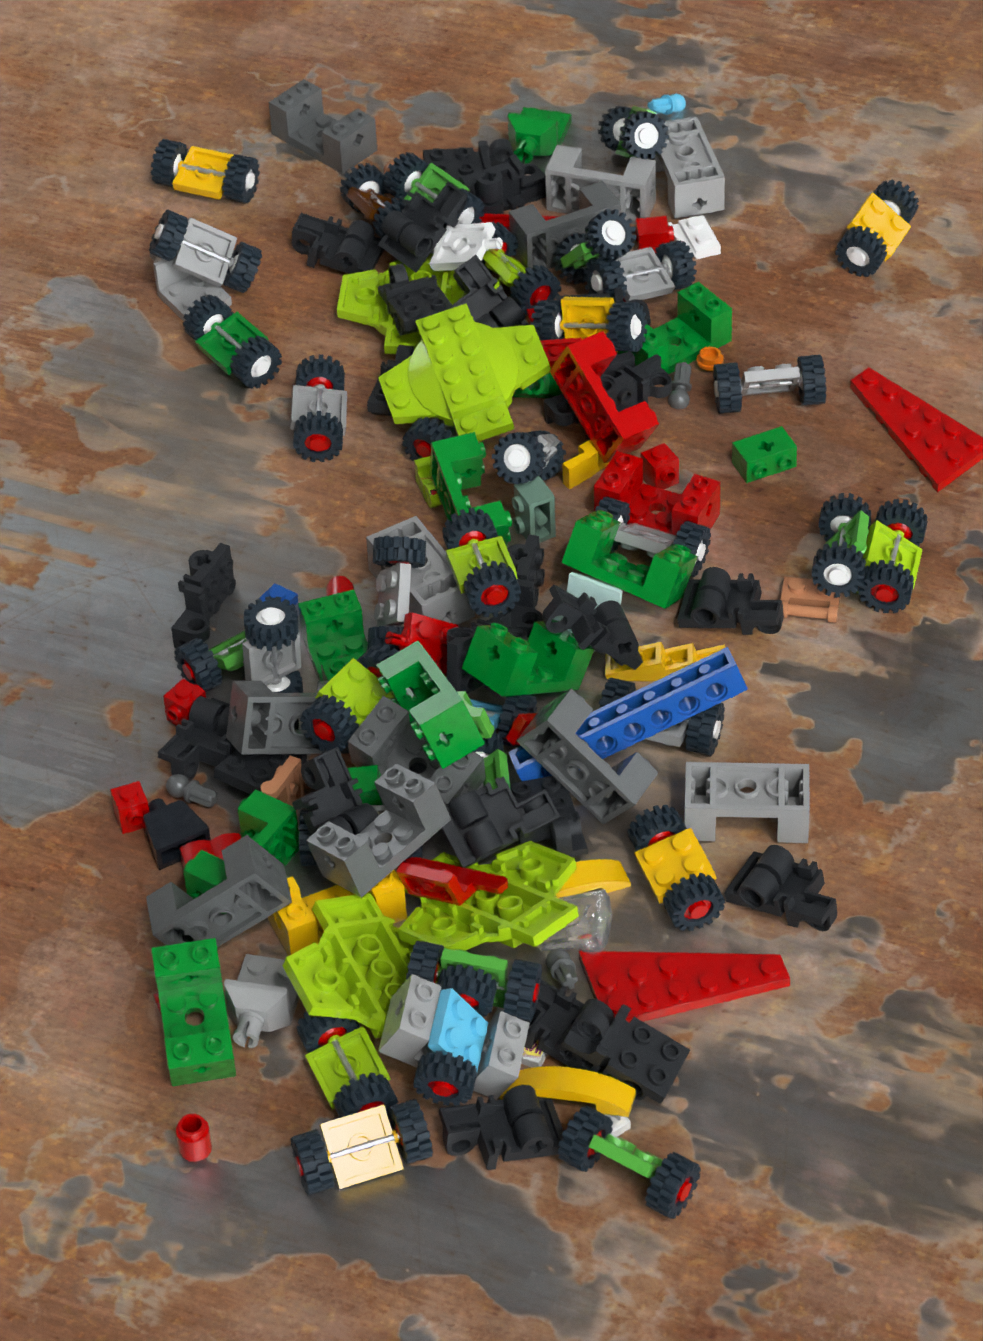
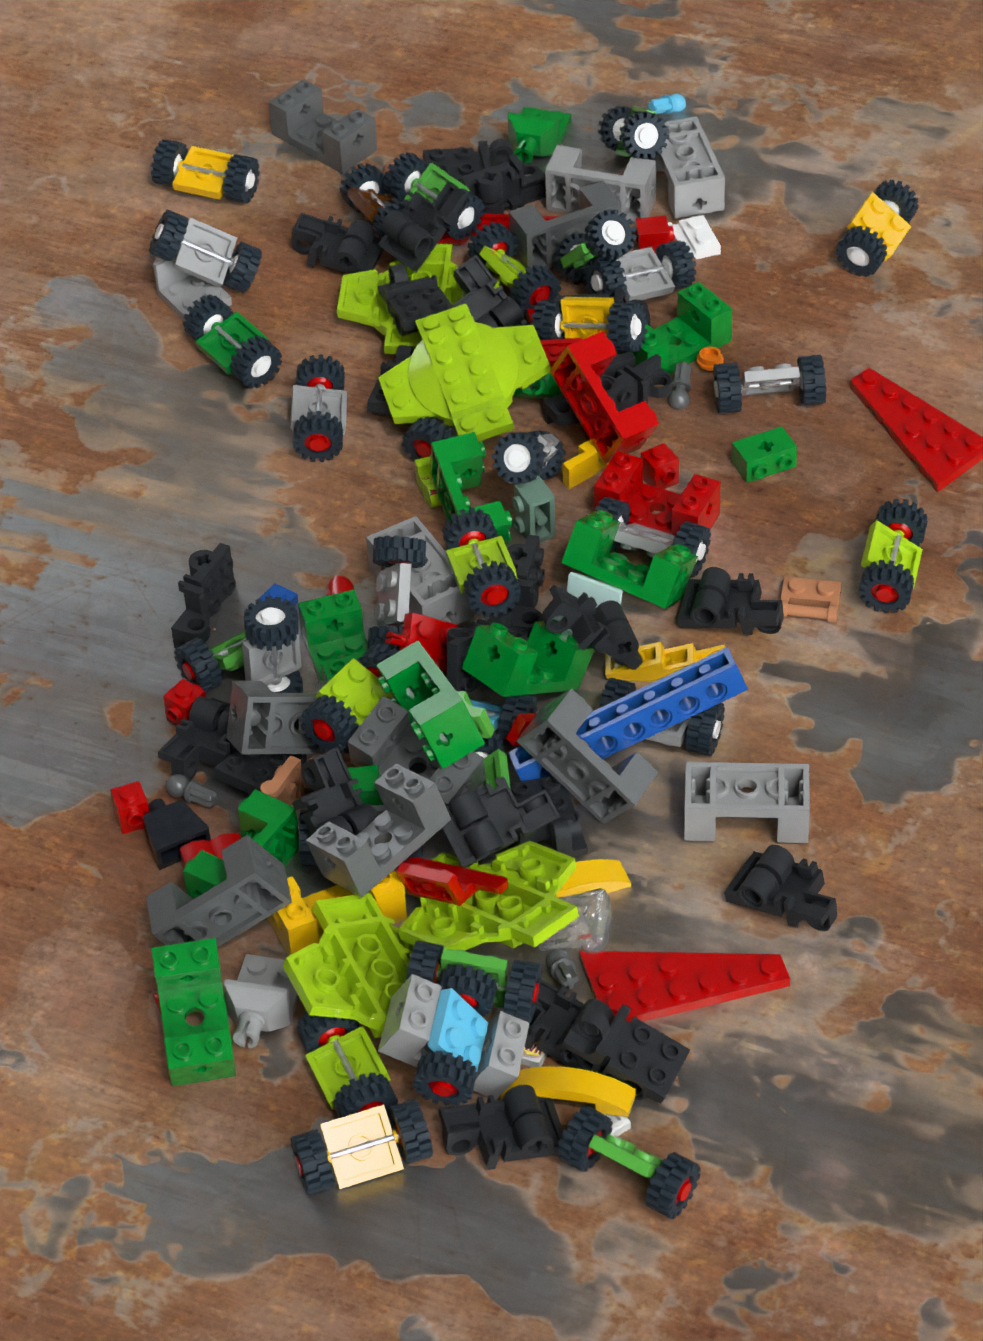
red brick [176,1113,212,1162] -> none
white plate [429,222,503,271] -> none
plate [627,805,725,931] -> none
black plate [812,493,872,598] -> none

